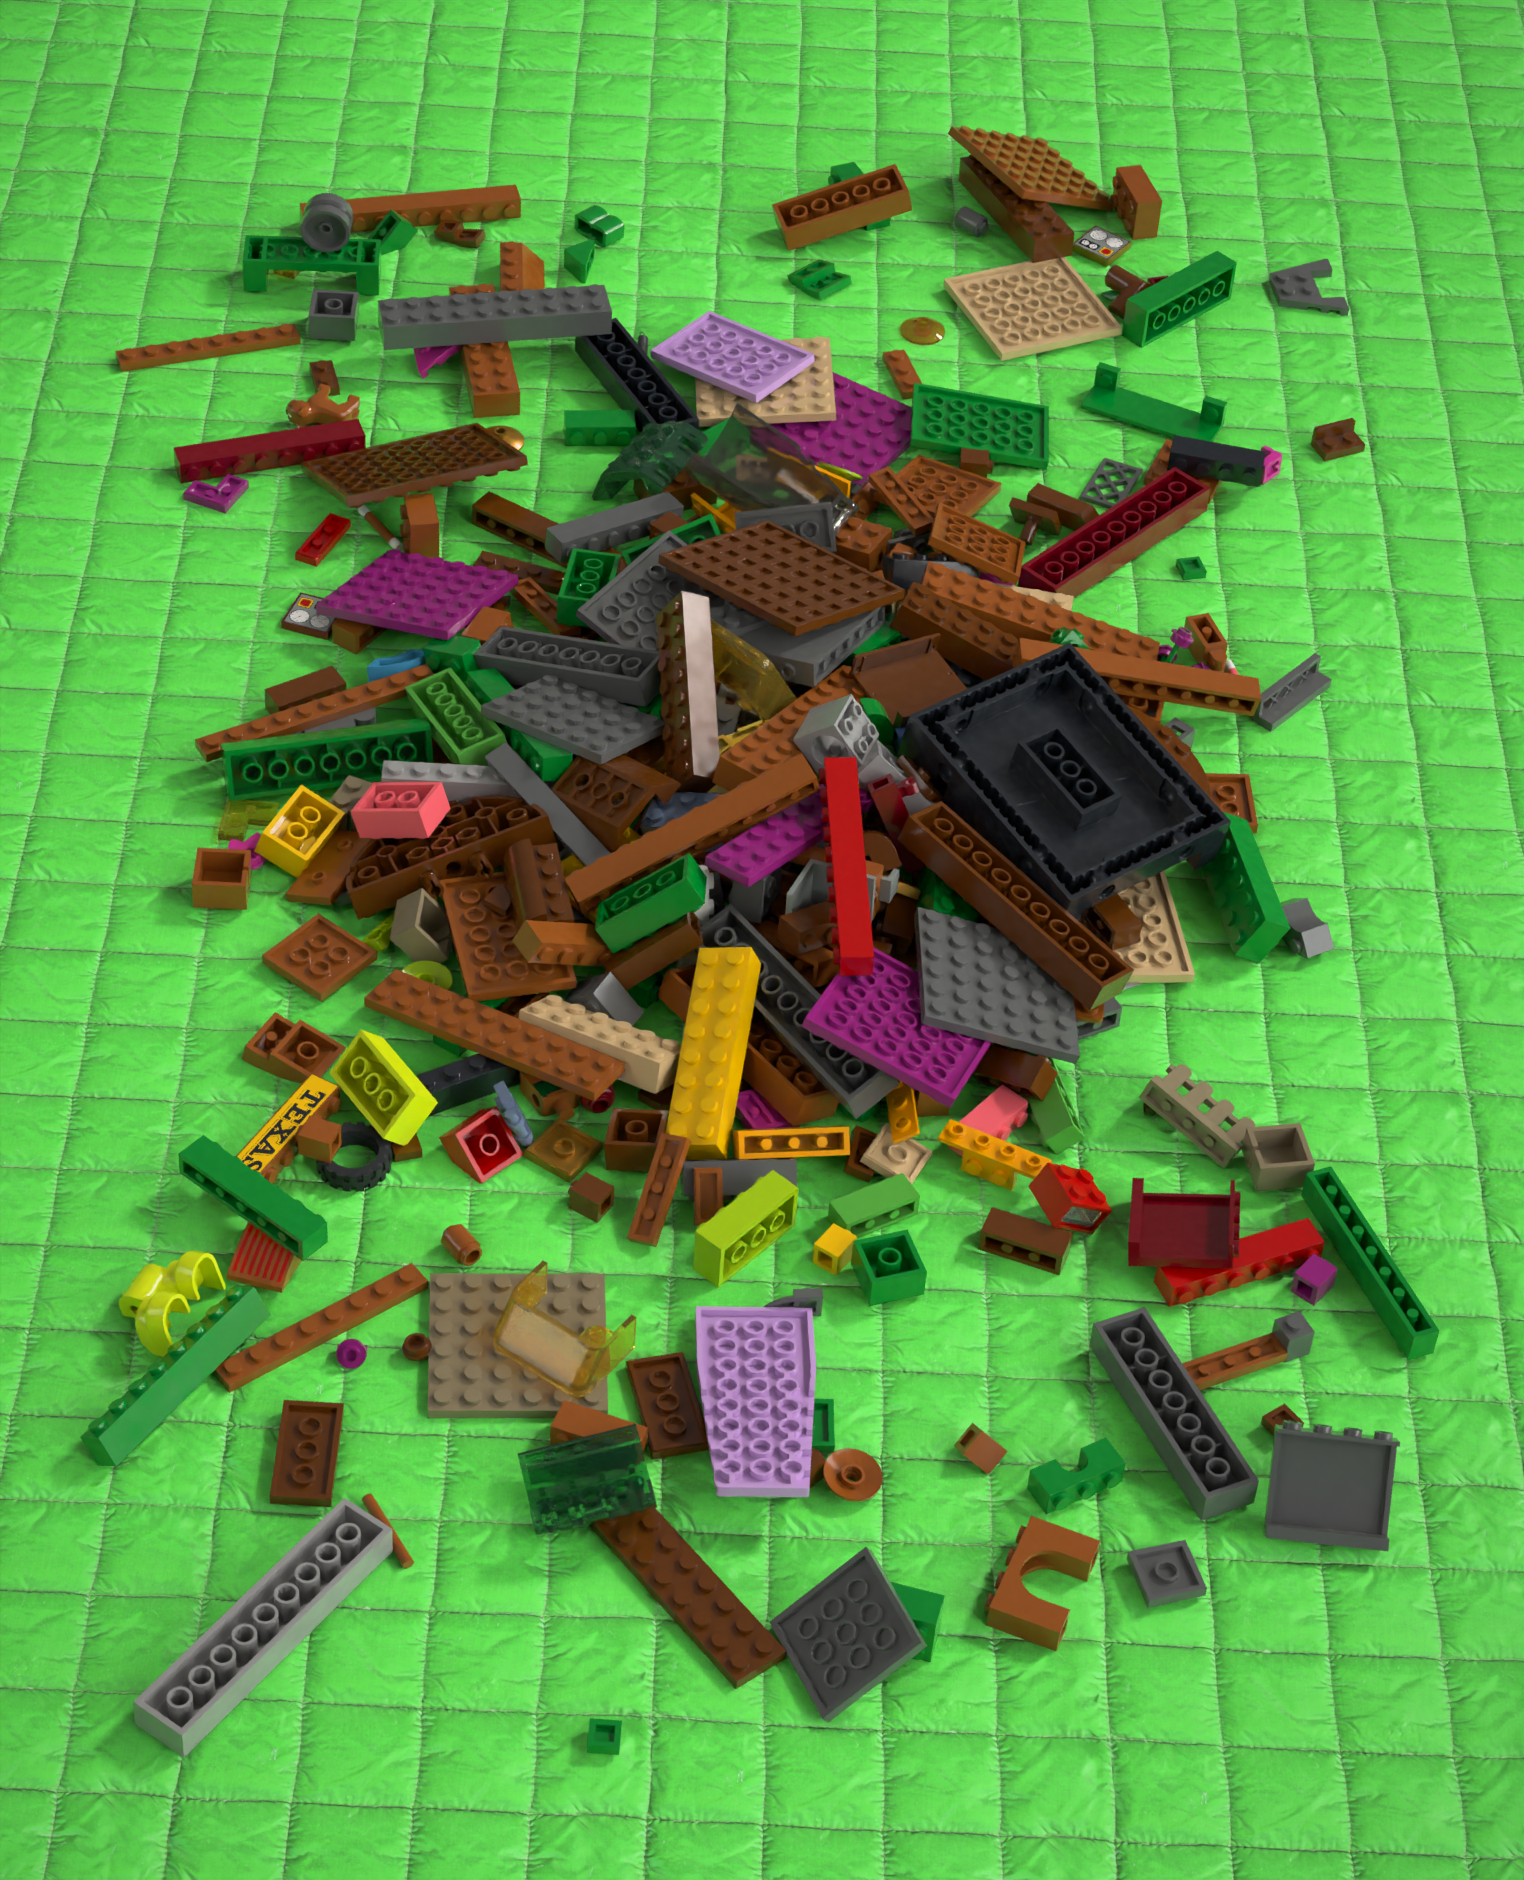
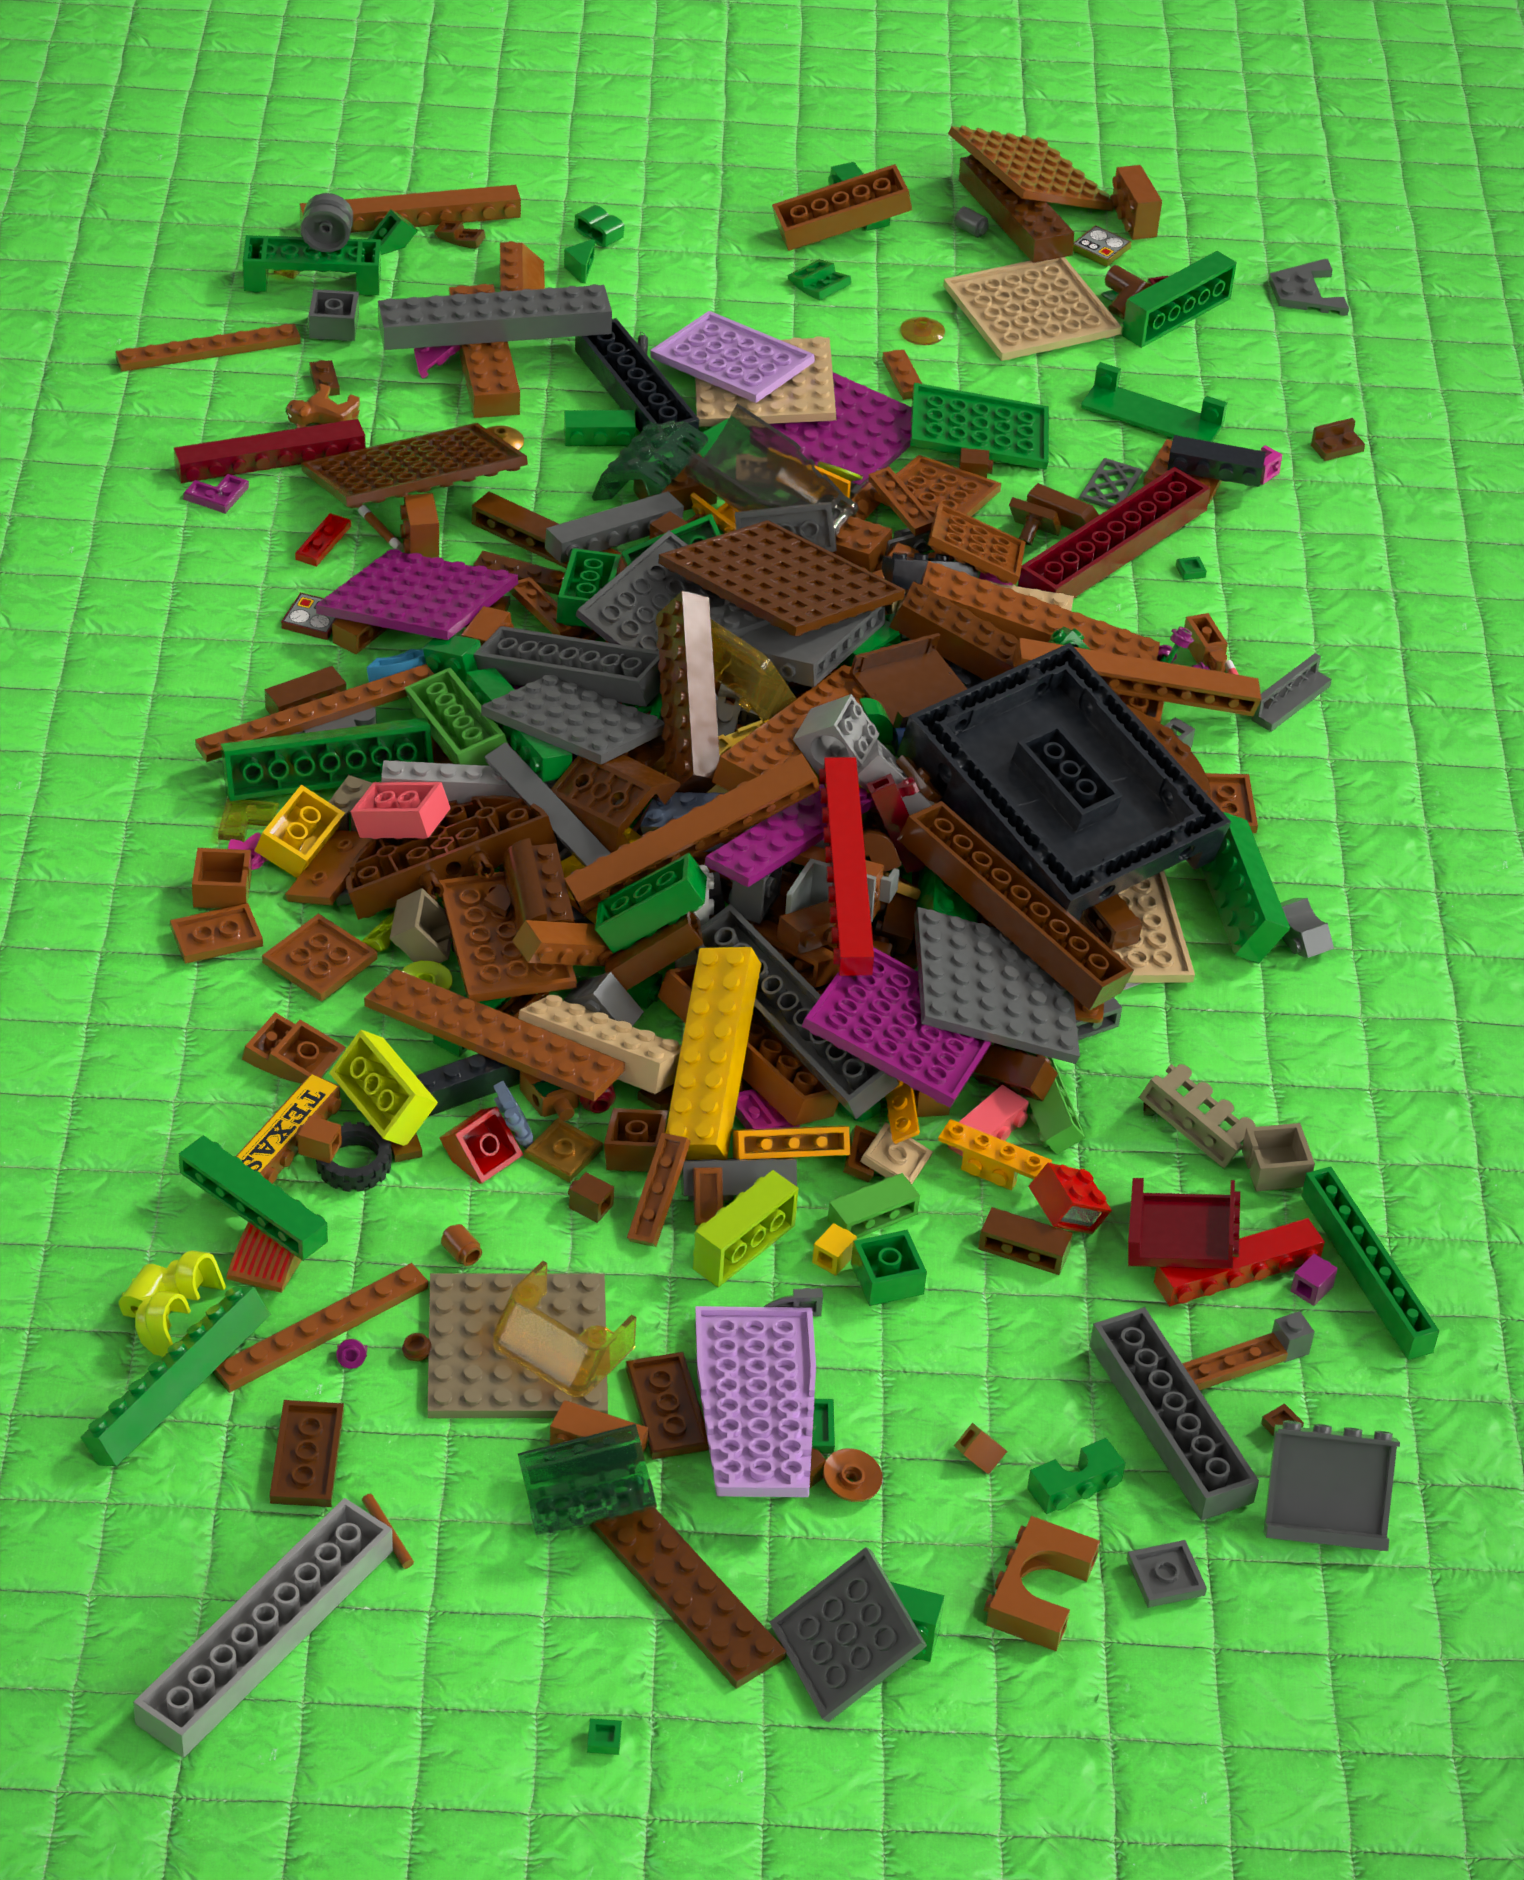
none -> dark orange plate [170,903,263,964]

